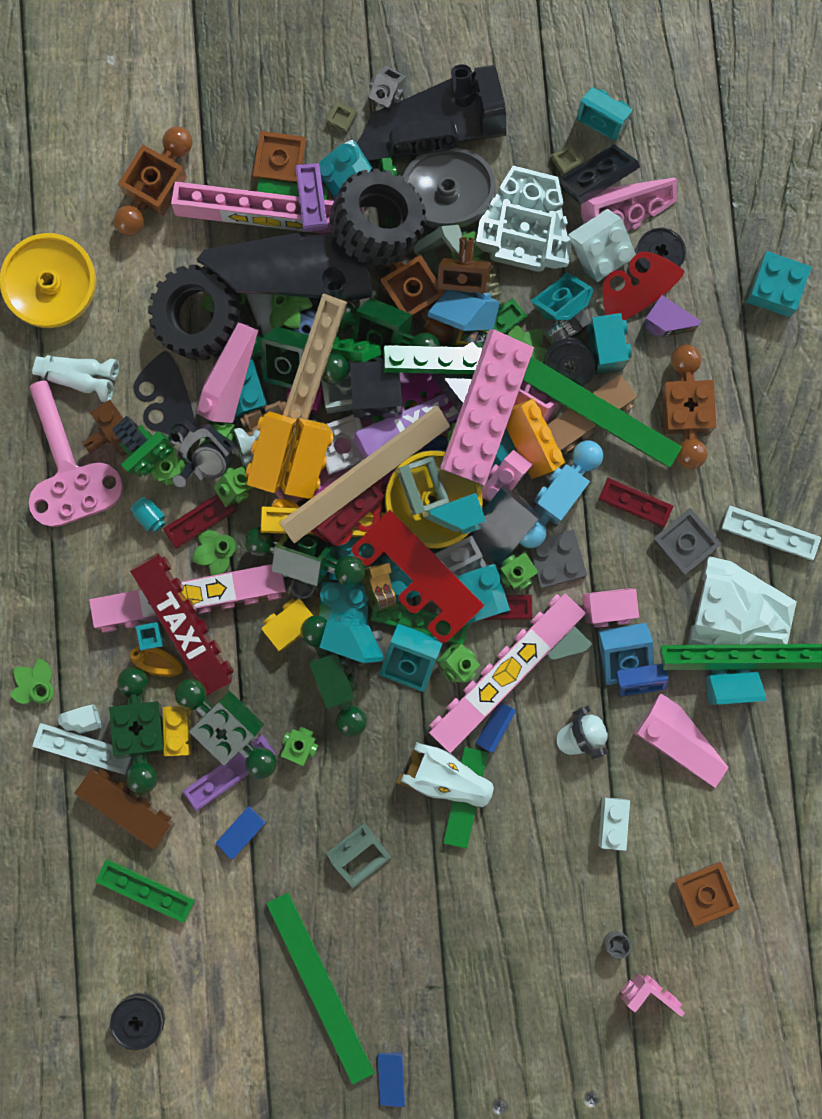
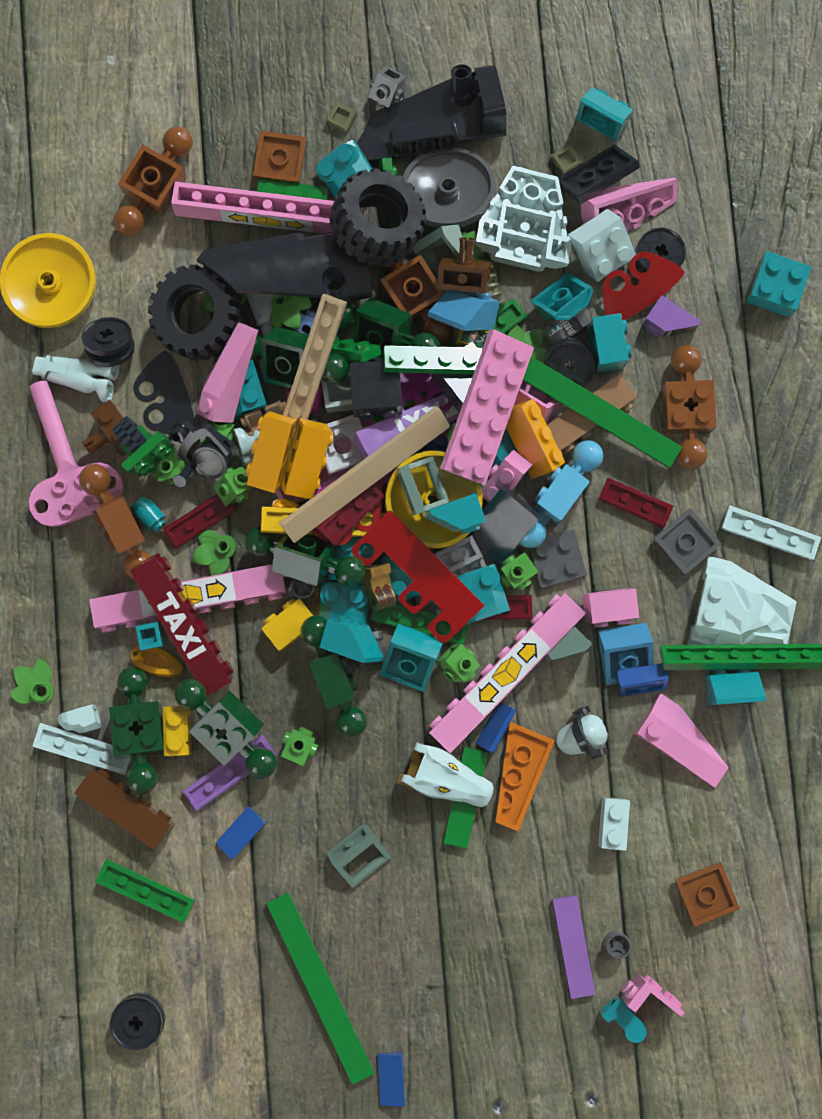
medium lavender tile [295,163,328,232] -> none
none -> dark orange brick [79,464,151,580]
none -> black wheel [81,317,135,367]
none -> orange wing [495,722,555,831]
none -> medium lavender tile [552,895,596,999]
none -> teal leg [599,995,647,1043]

